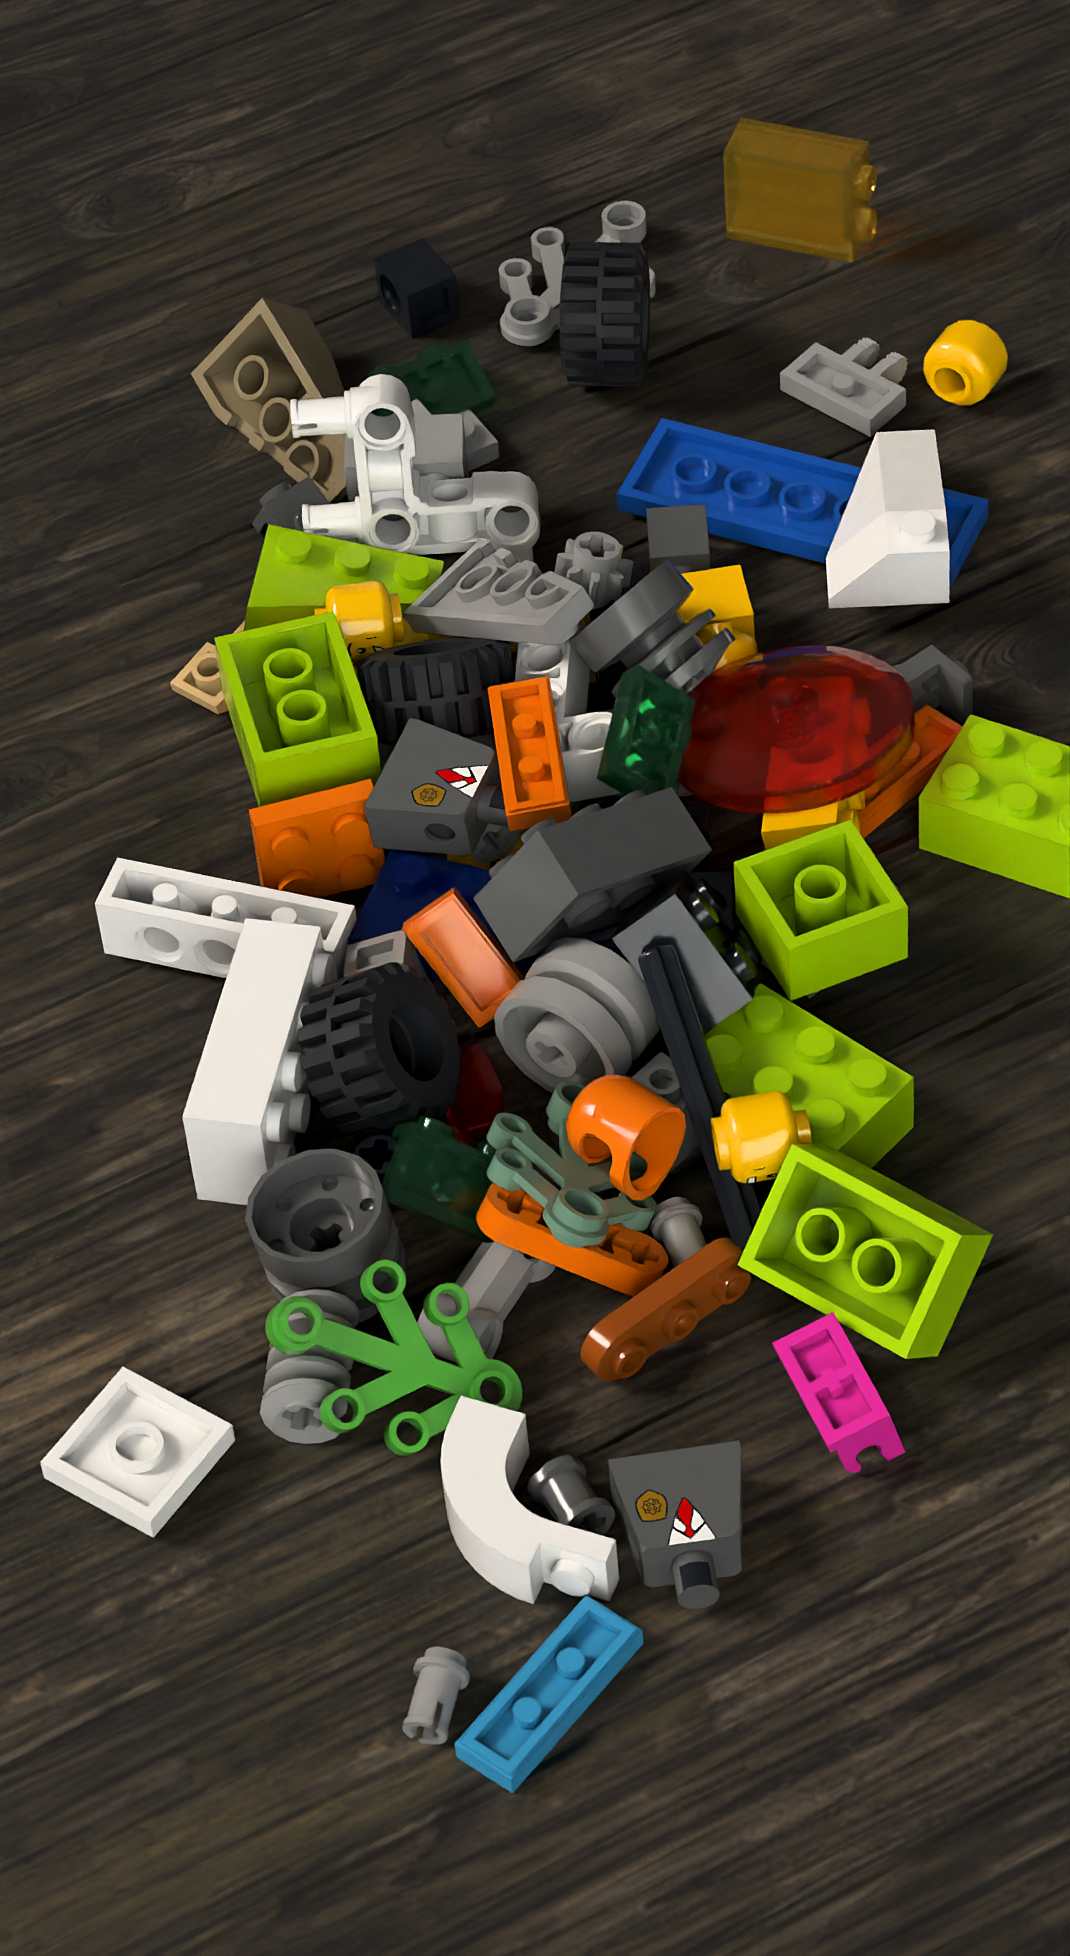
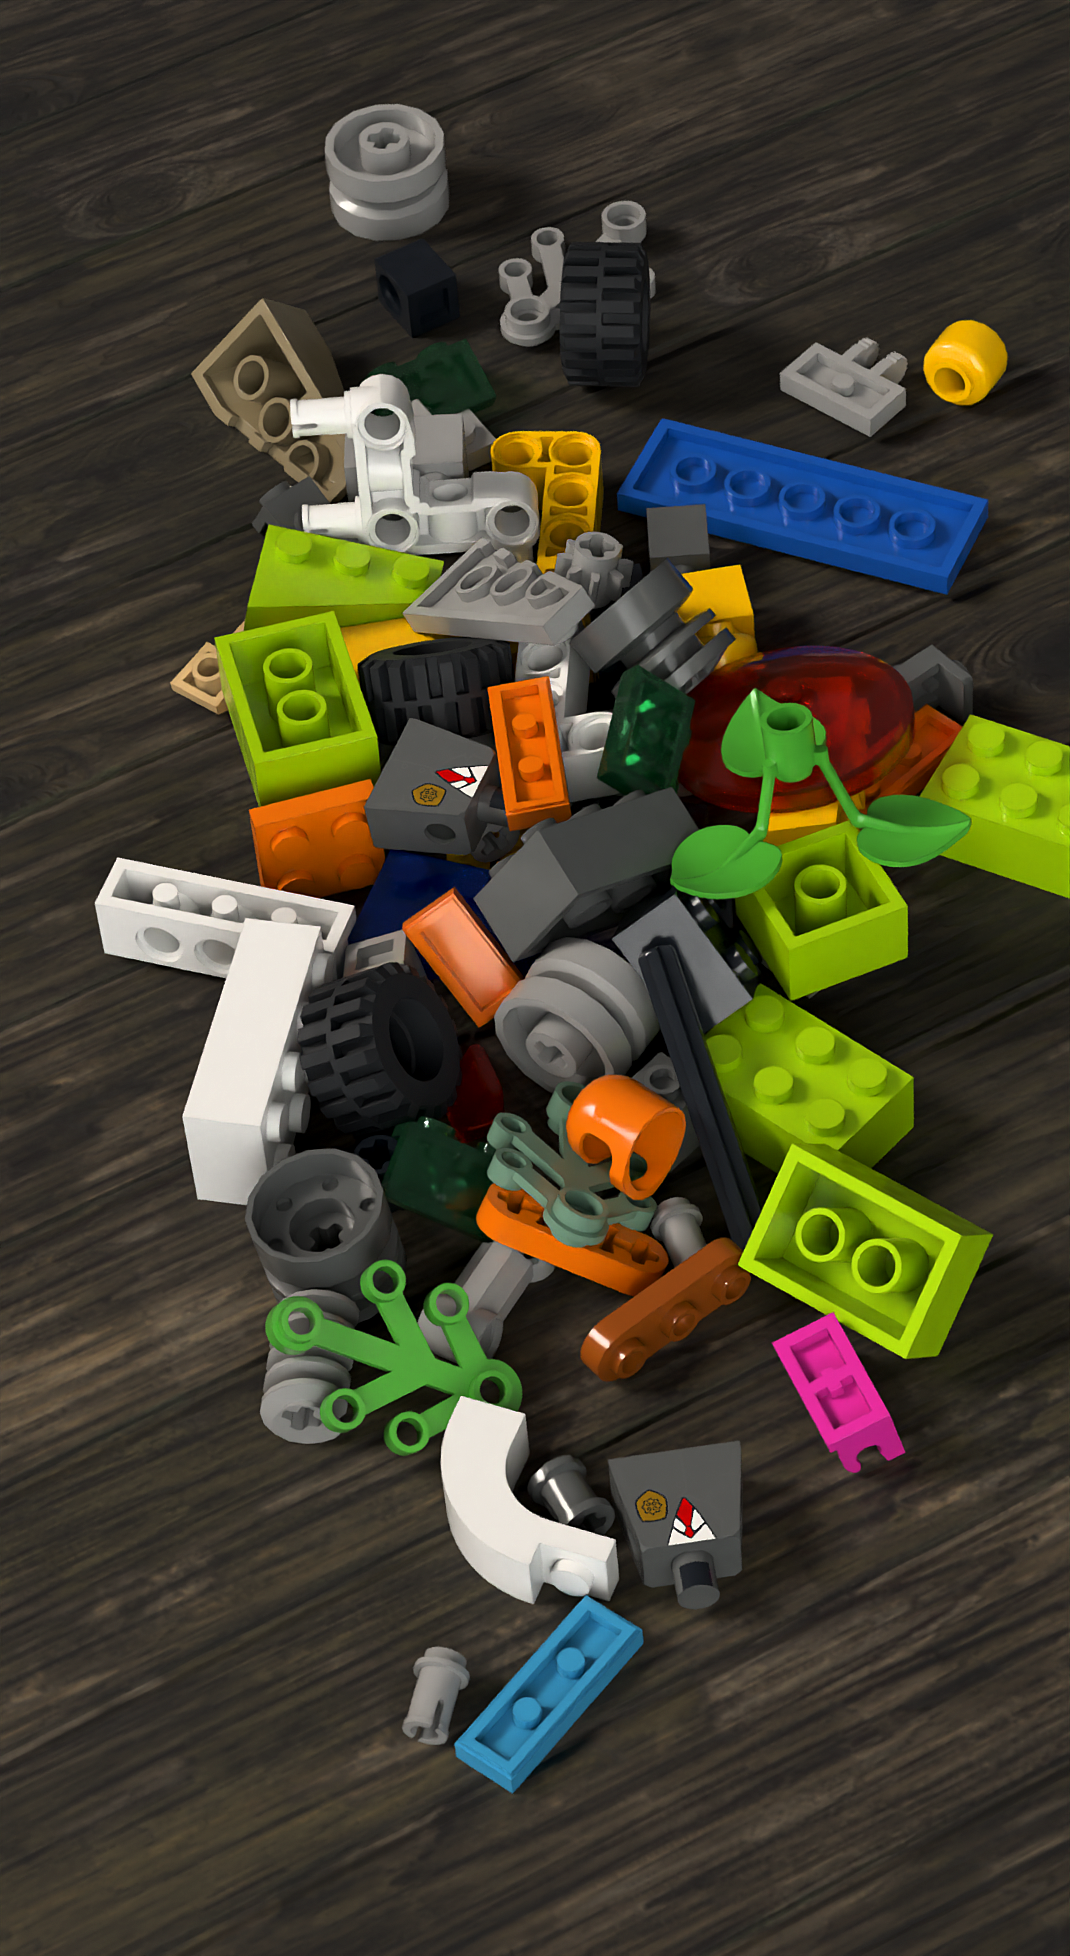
white plate [40,1367,235,1538] -> none
yellow head [314,581,404,663] -> none
yellow head [711,1091,812,1183] -> none
clear yellow brick [723,118,877,263] -> none
white wedge [826,429,949,608] -> none
none -> light grey wheel [325,104,450,241]
none -> yellow beam [490,431,604,574]
none -> bright green plant [670,688,972,899]

